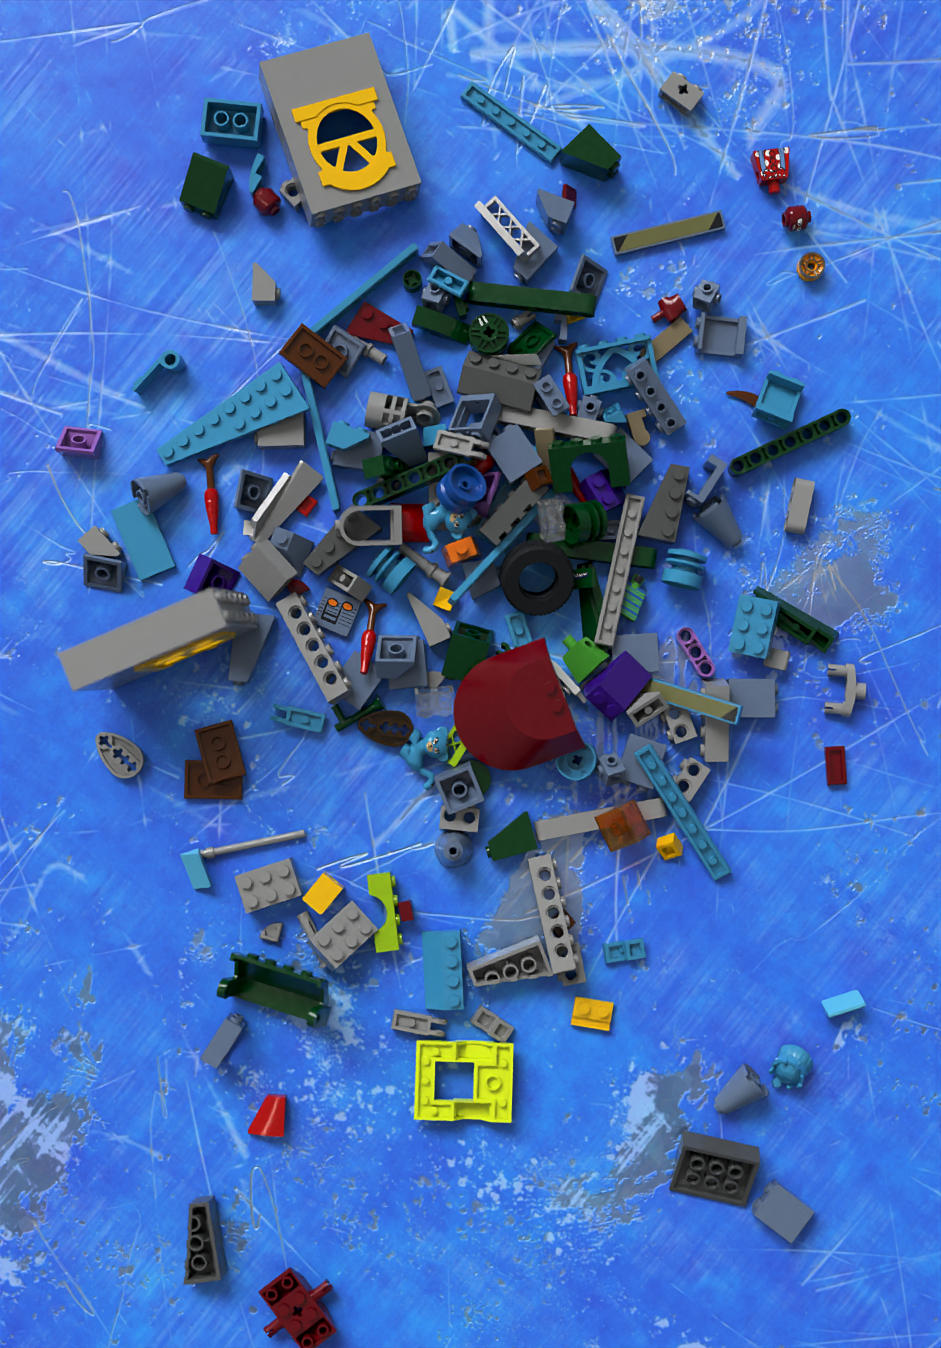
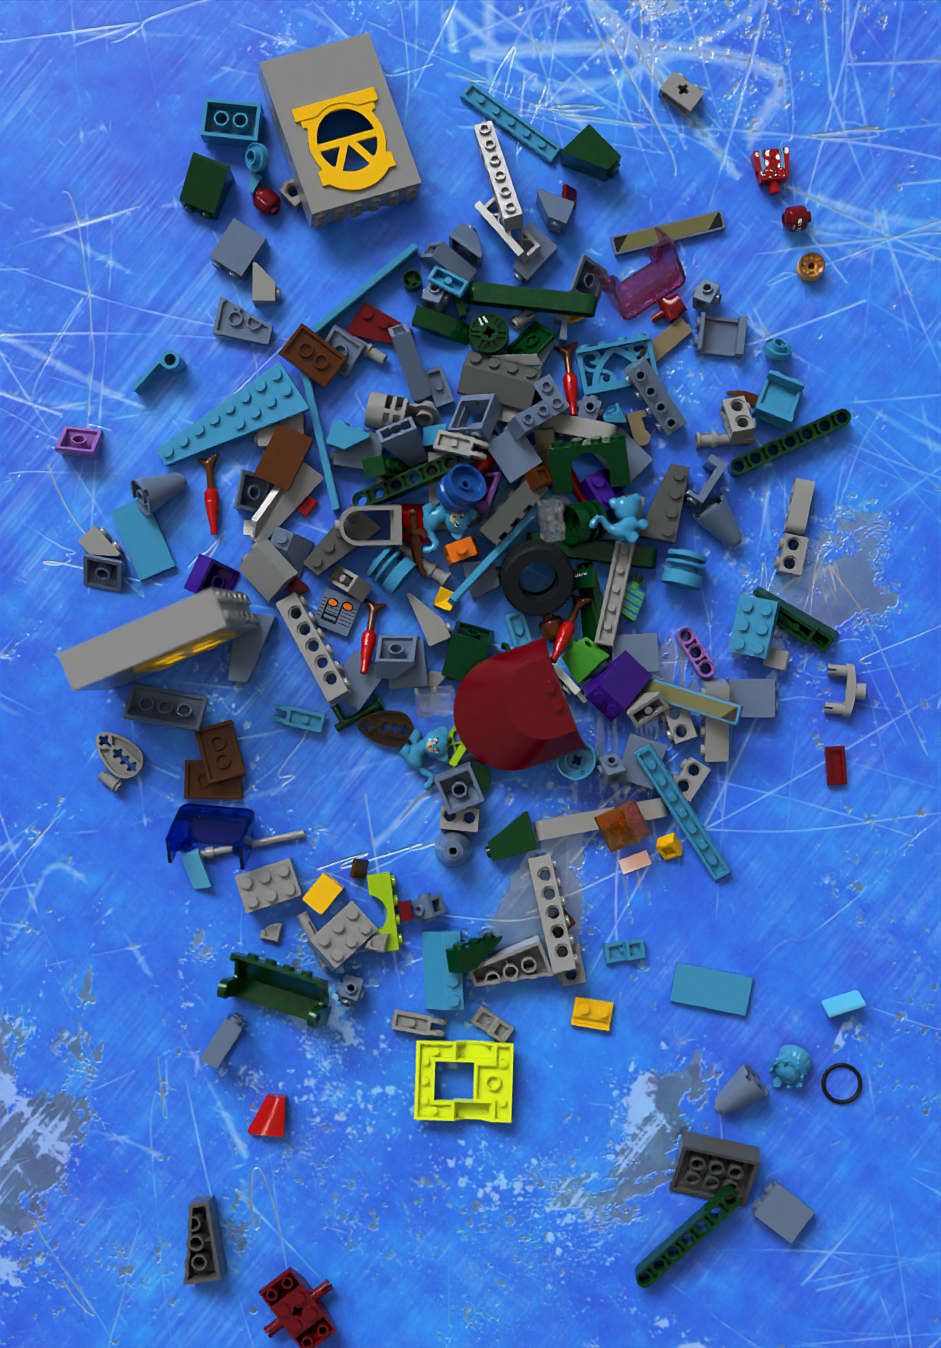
none -> light grey pin [98,770,123,793]
none -> sand blue slope [123,683,208,732]
none -> clear blue windscreen [165,803,255,870]
none -> sand blue brick [209,218,268,281]
none -> sand blue wing [213,296,273,346]
none -> dark azure plate [245,142,269,172]
none -> reddish brown tile [254,423,314,491]
none -> sand blue brick [335,974,365,1007]
none -> reddish brown slope [350,857,369,879]
none -> light grey tile [365,933,389,953]
none -> reddish brown piece [402,508,428,579]
none -> sand blue brick [412,892,446,922]
none -> dark green slope [446,933,502,974]
none -> brick [473,120,524,232]
none -> sand blue brick [507,400,555,441]
none -> reddish brown head [538,613,563,643]
none -> red piece [551,594,592,664]
none -> dark azure animal [589,493,649,547]
none -> clear pink windscreen [594,226,686,320]
none -> sticker [618,850,652,875]
none -> dark green beam [635,1185,740,1288]
none -> dark azure tile [669,962,753,1016]
none -> light grey pin [695,431,754,449]
none -> light grey brick [719,396,756,442]
none -> dark azure plate [763,338,792,362]
none -> light grey brick [774,533,809,577]
none -> black tyre [821,1063,862,1104]

